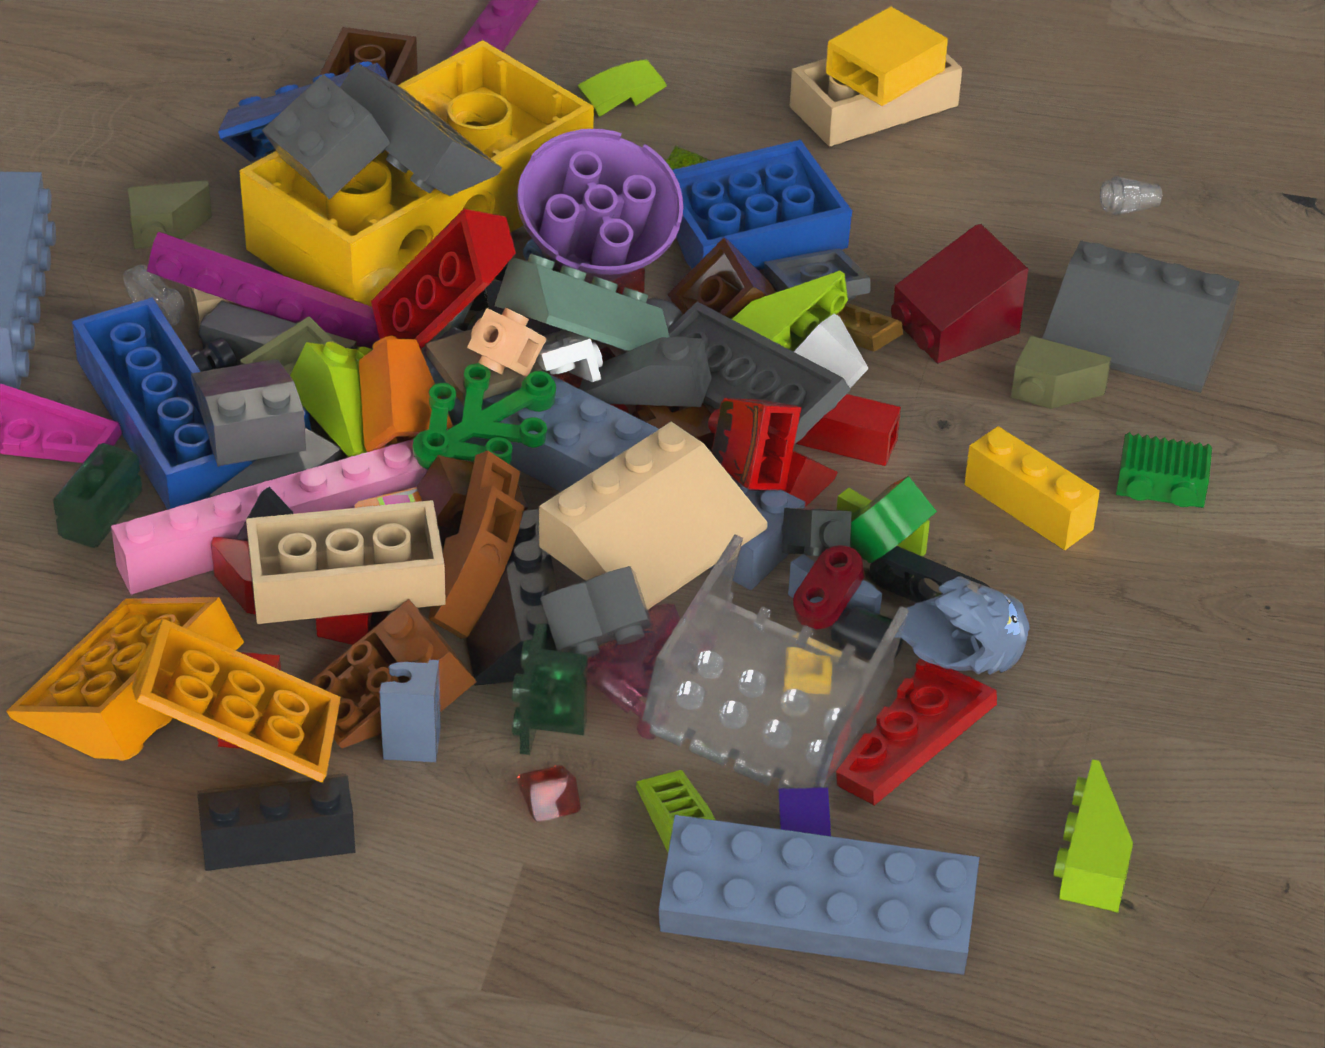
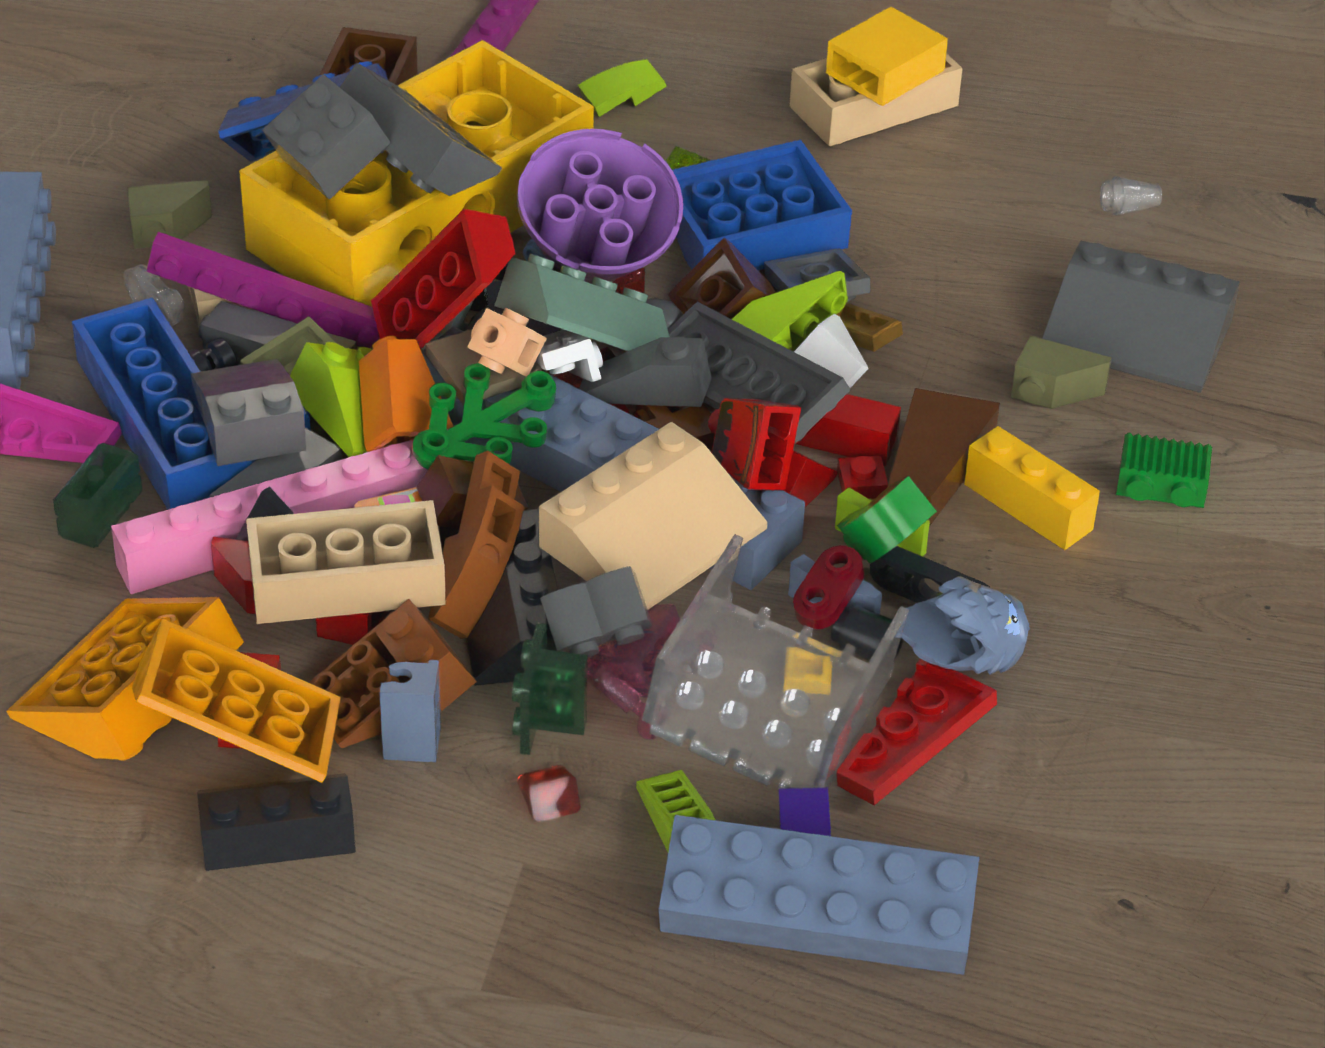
pearl dark grey brick [782,508,852,556] -> none
dark red slope [891,224,1029,364] -> none
lime slope [1053,759,1133,913] -> none
none -> red plate [837,456,888,499]
none -> reddish brown slope [888,388,1000,527]

